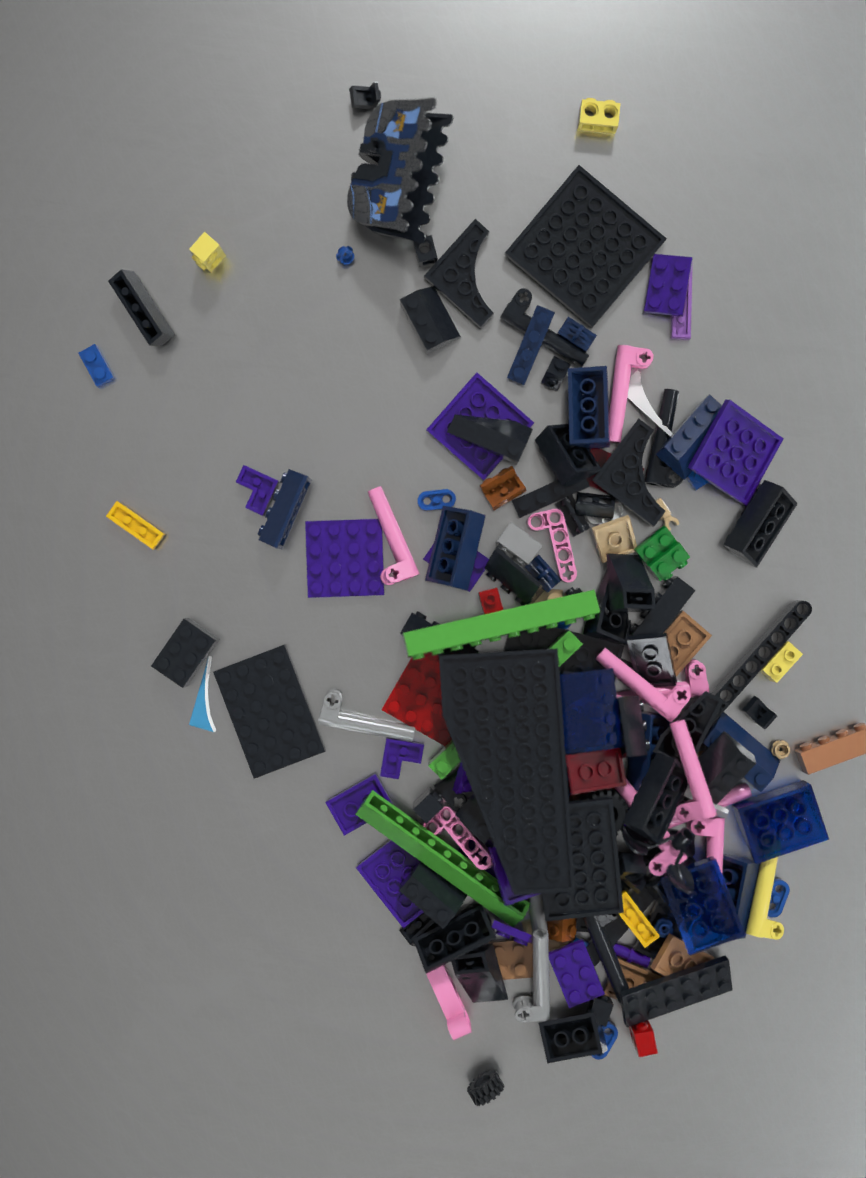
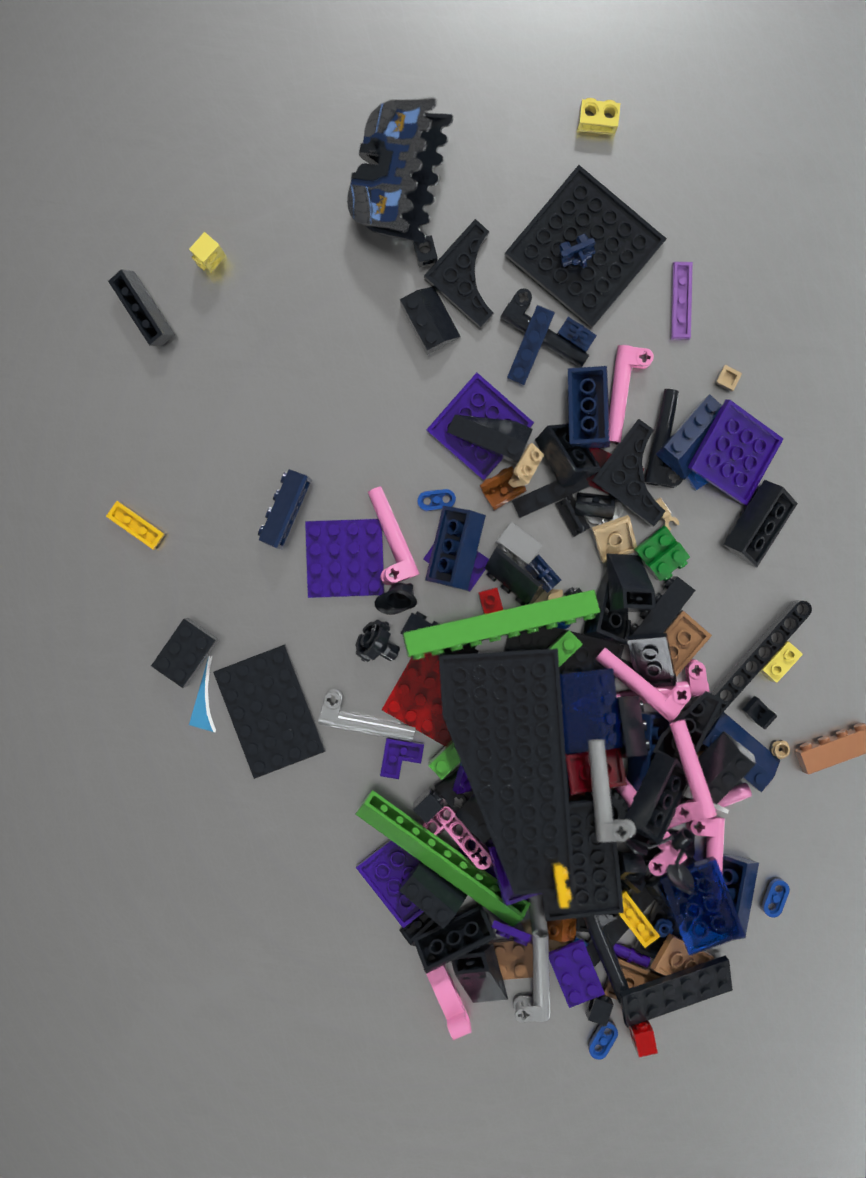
blue plate [78,344,115,388] -> none
dark purple plate [236,465,279,516] -> none
dark purple plate [325,773,394,836] -> none
blue plate [336,246,355,265] -> none
black bracket [349,82,381,109] -> none
black tyre [467,1070,504,1106] -> none
bright pink beam [526,509,577,583] -> none
black slope [539,1012,608,1064] -> none
black bracket [541,356,571,391] -> none
white sticker [628,370,673,437] -> none
dark purple plate [644,254,693,317] -> none
clear blue slope [732,780,829,864] -> none
light yellow axle [746,838,784,940] -> none
none -> black piece [355,620,400,662]
none -> black piece [374,583,417,615]
none -> tan bracket [509,443,544,488]
none -> yellow plate [552,863,571,908]
none -> dark blue hips [559,234,595,268]
none -> light grey axle [588,739,636,842]
none -> tan plate [715,365,742,392]

